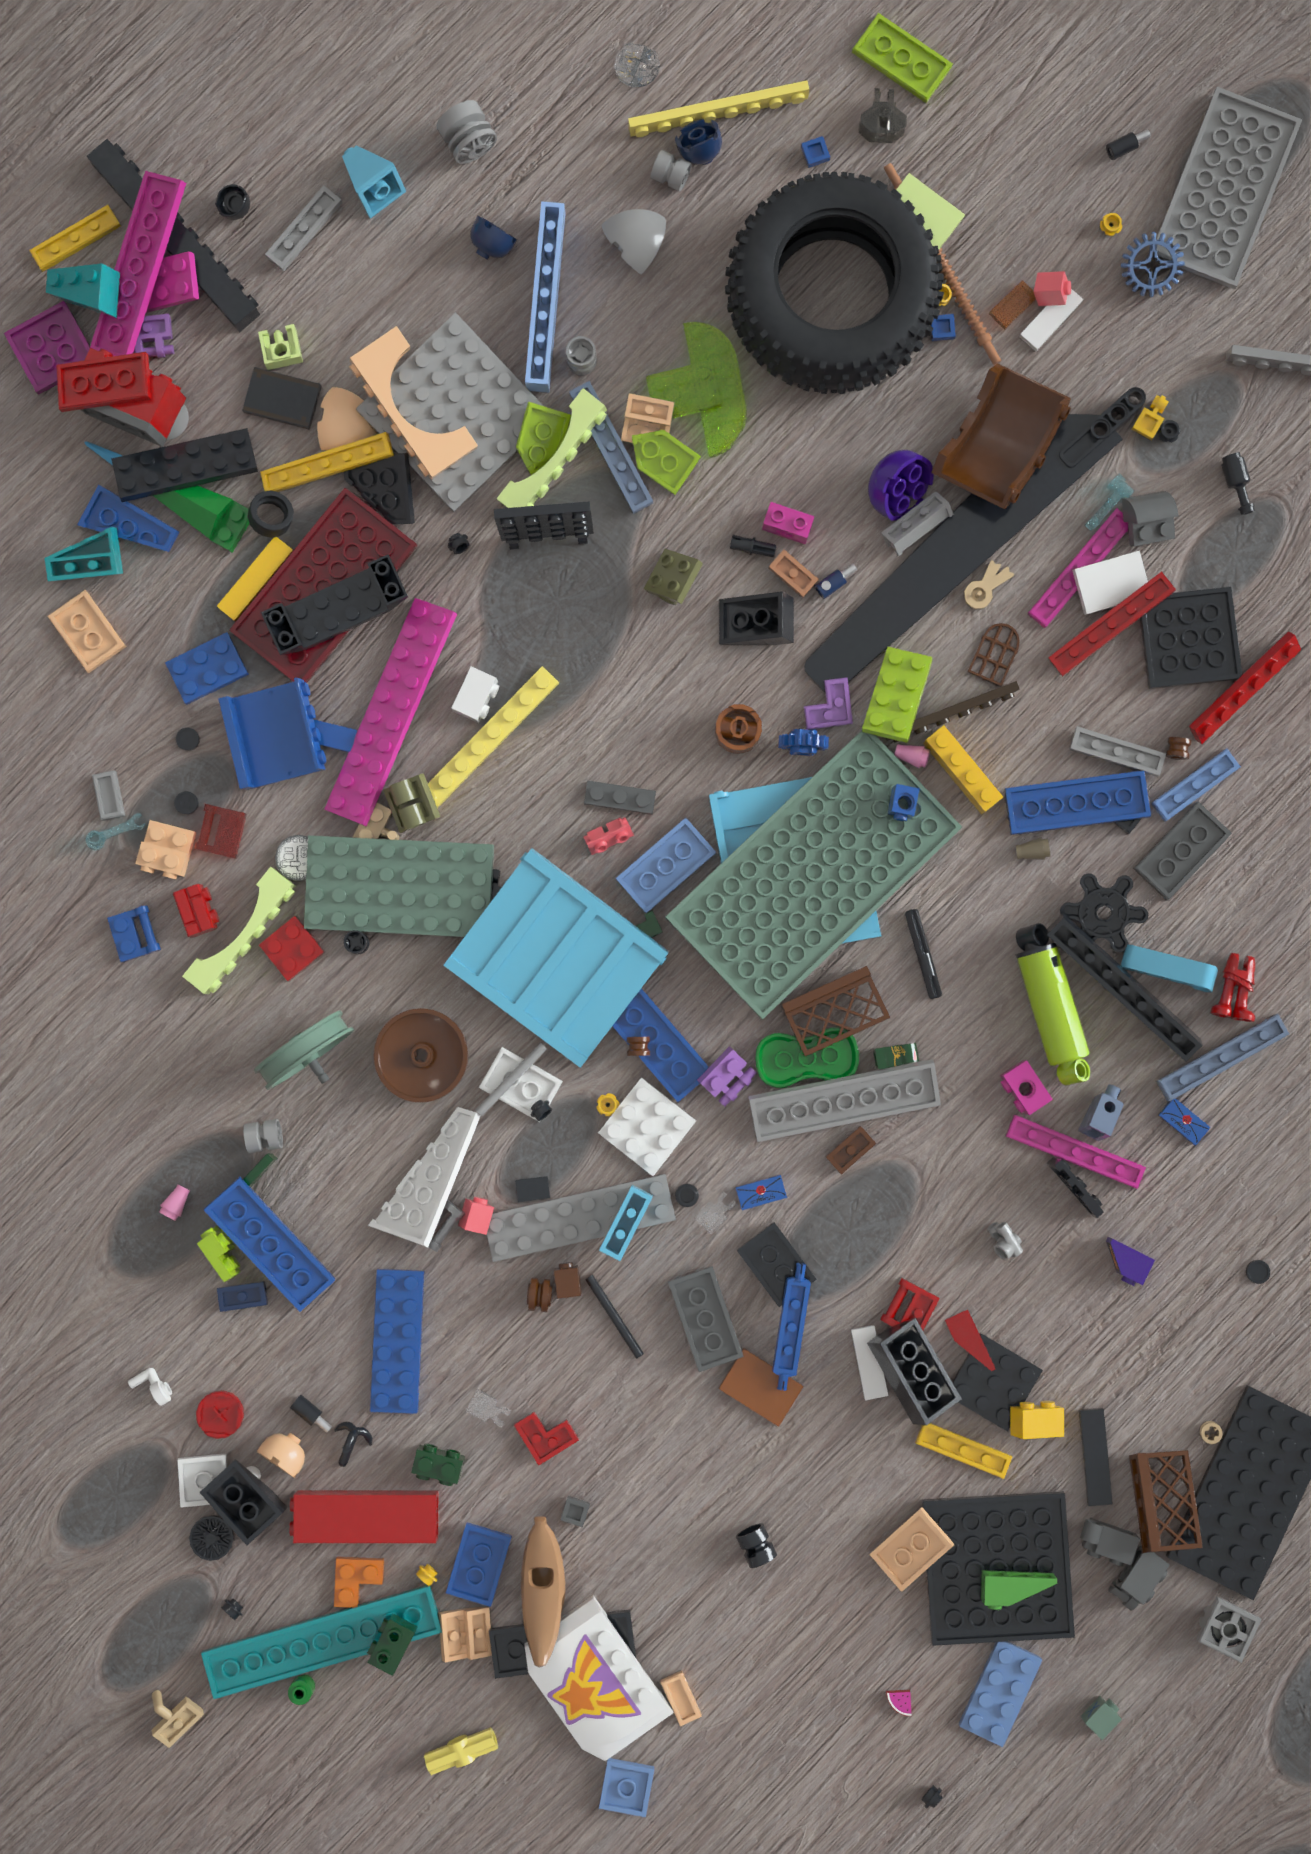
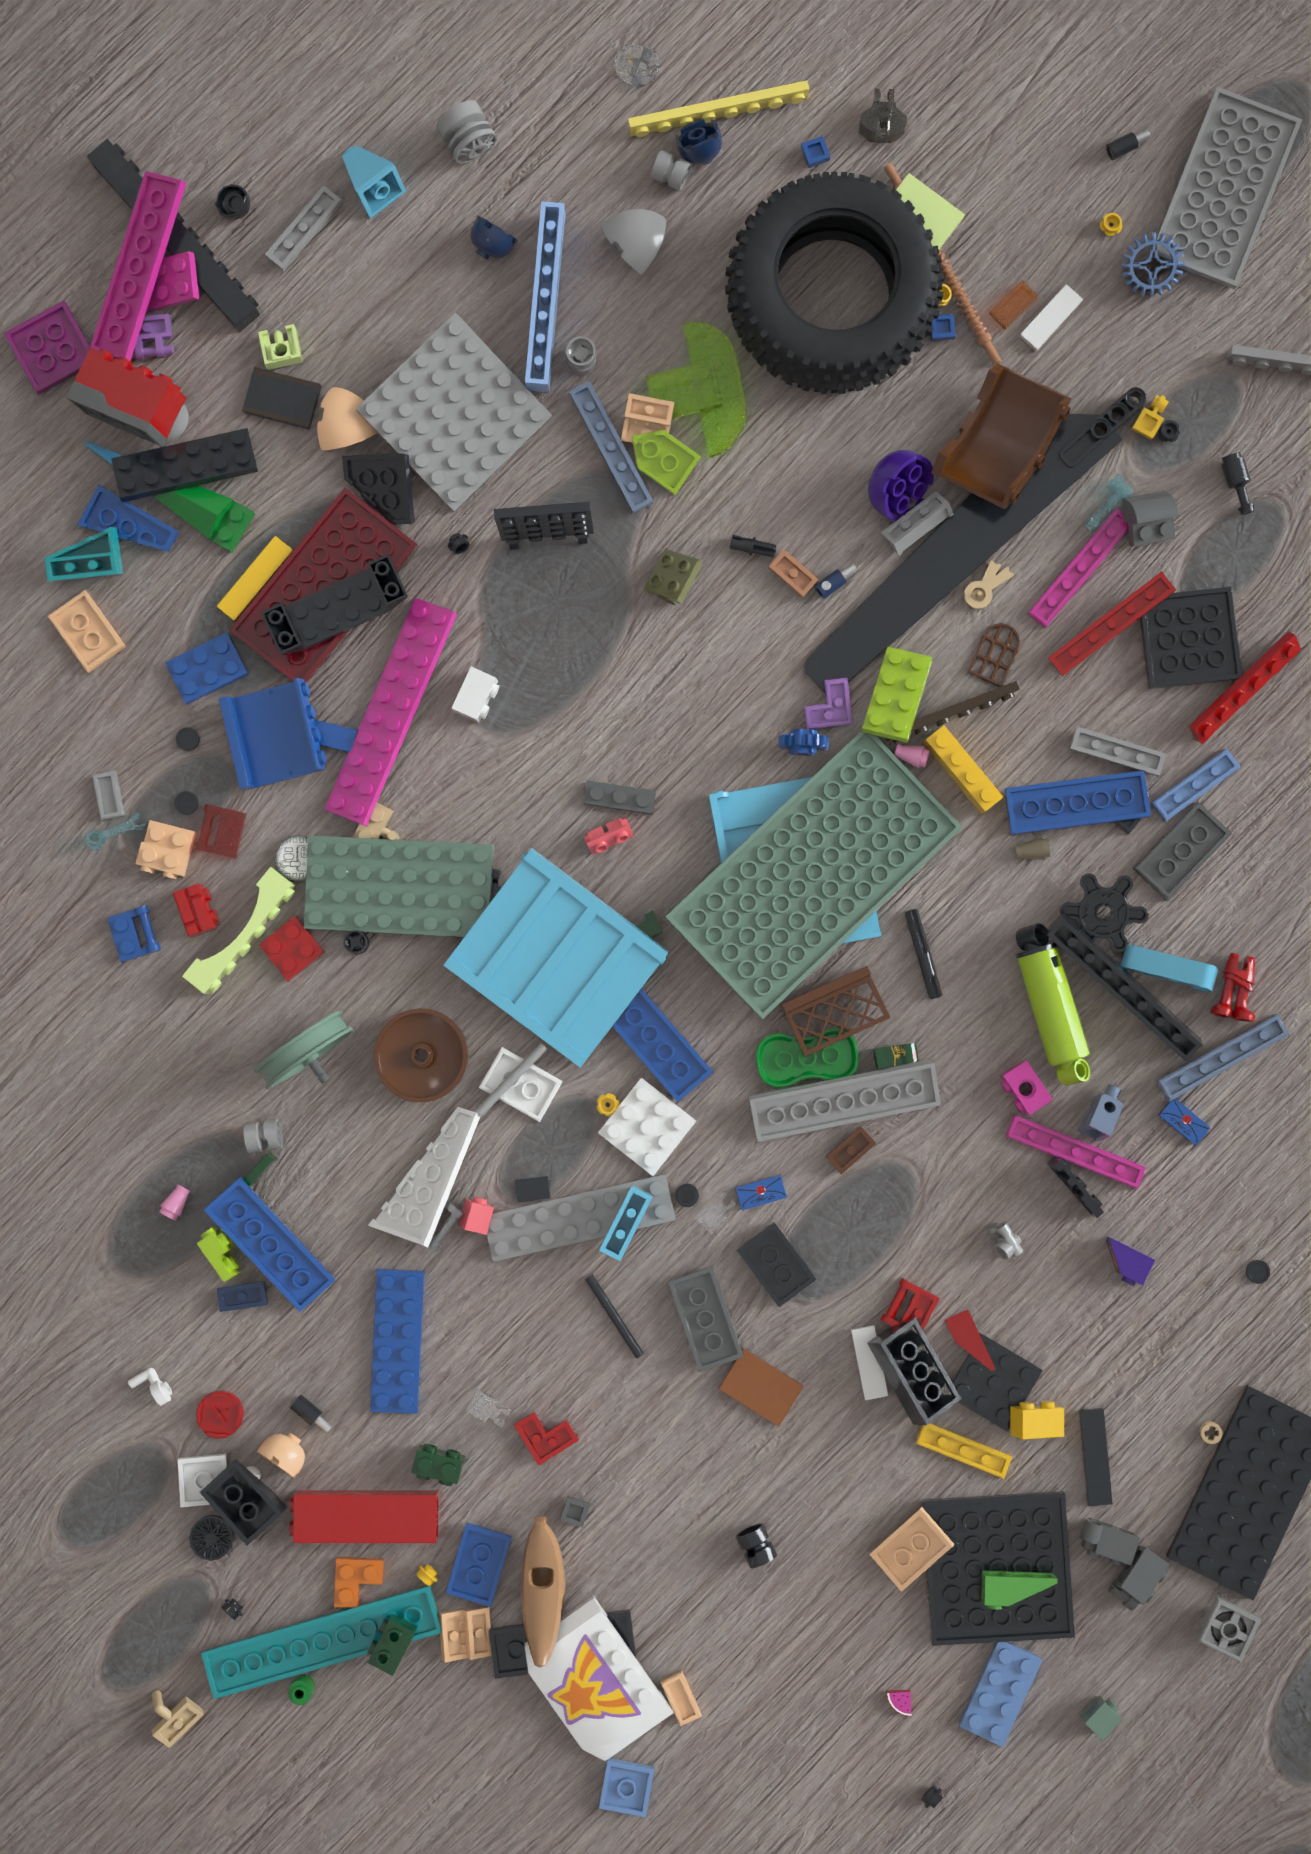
yellow tile [29,205,121,272] -> none
teal wedge [46,263,120,318] -> none
red tile [56,352,151,412] -> none
black tyre [247,490,294,538] -> none
yellow tile [260,432,394,492] -> none
black piece [334,1421,373,1467] -> none
light nougat arch [349,326,478,480] -> none
olive plate [383,773,440,833] -> none
light yellow piece [424,1727,498,1775] -> none
light yellow plate [428,666,559,809] -> none
yellowish green arch [497,388,607,508] -> none
lime tile [516,402,572,475] -> none
reddish brown wheel [527,1278,552,1313] -> none
black plate [531,1100,552,1121] -> none
reddish brown brick [554,1262,582,1299] -> none
medium blue plate [616,818,716,914] -> none
reddish brown wheel [627,1037,650,1056] -> none
medium lavender plate [697,1046,757,1106] -> none
dark orange brick [715,704,762,754] -> none
black slope [719,591,794,645] -> none
dark pink brick [762,502,815,545] -> none
blue plate [772,1263,811,1391] -> none
lime tile [852,13,953,103] -> none
blue brick [887,784,920,821] -> none
coral brick [1034,271,1071,306] -> none
white tile [1072,551,1148,615] -> none
reddish brown fence [1129,1450,1203,1553] -> none
reddish brown wheel [1166,737,1191,760] -> none

